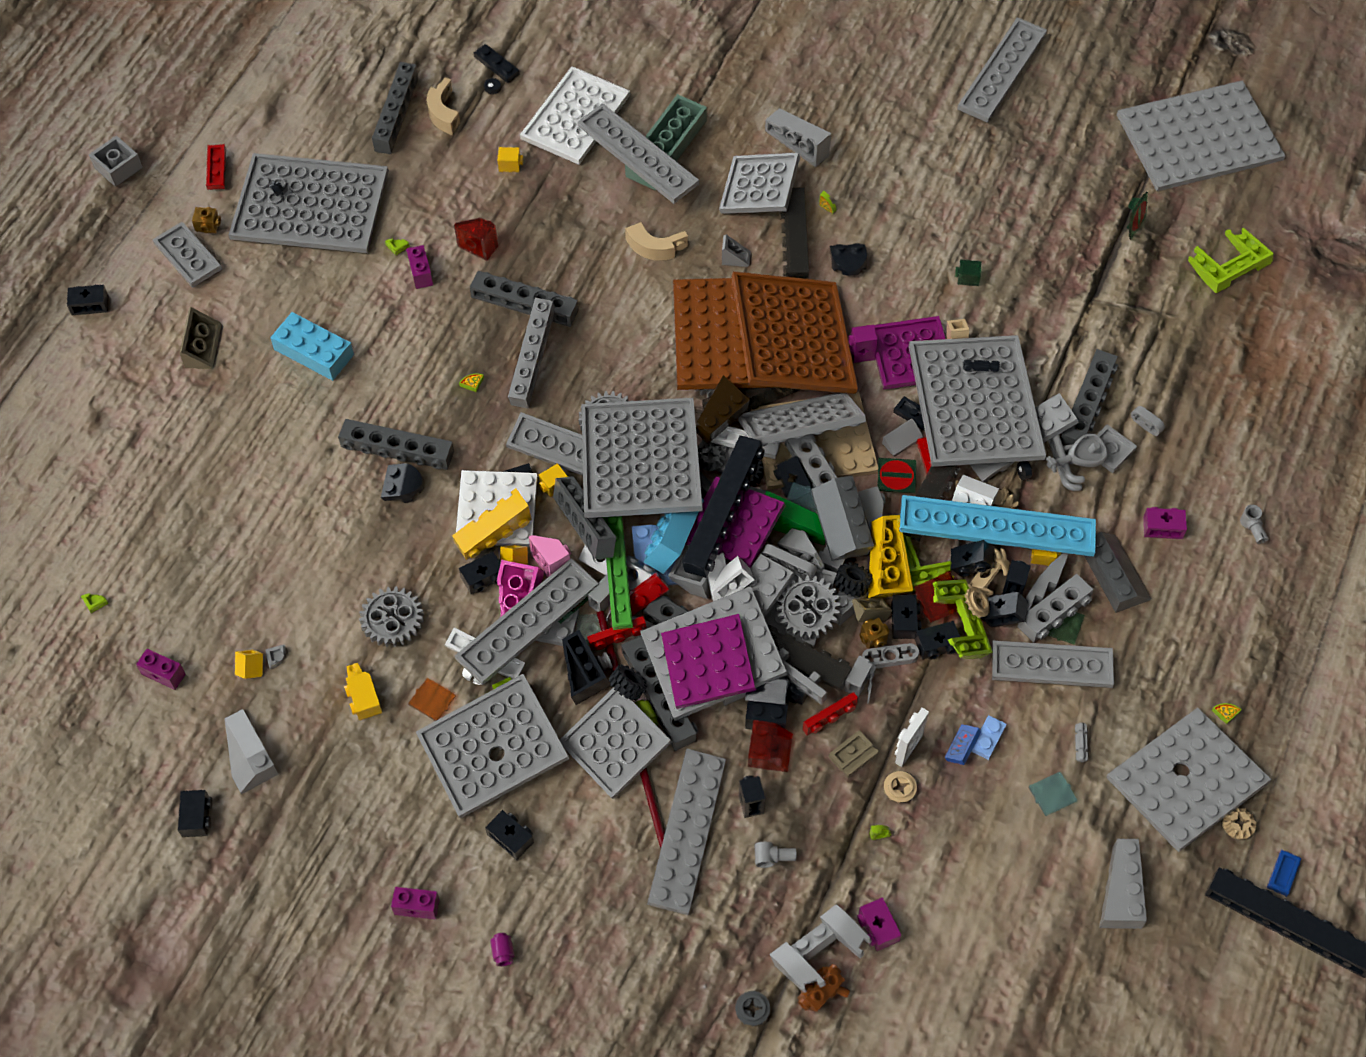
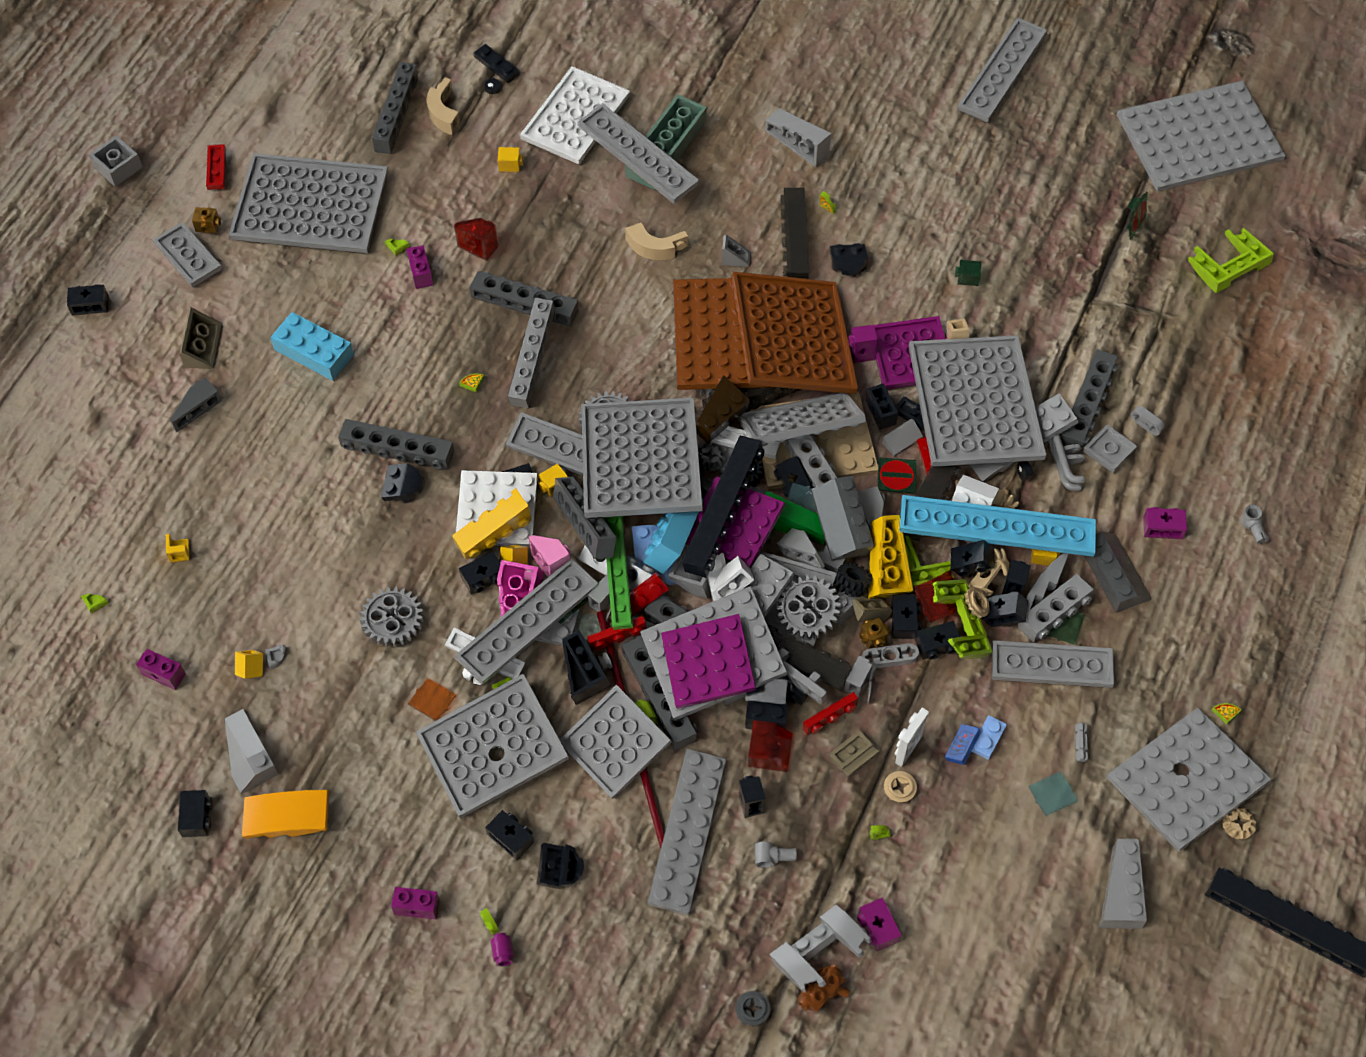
black plate [269,180,284,197] -> none
yellow hinge [344,663,382,721] -> none
black tyre [609,664,648,701] -> none
light grey plate [719,153,800,214] -> none
light grey beam [762,544,817,578] -> none
black axle [963,359,1000,372] -> none
light grey piece [1046,433,1107,473] -> none
blue tile [1266,849,1302,897] -> none
none -> yellow panel [165,534,190,563]
none -> dark grey slope [170,378,222,432]
none -> light orange slope [242,790,329,839]
none -> lime tile [480,908,499,935]
none -> black slope [537,842,584,889]
none -> black brick [865,383,898,430]

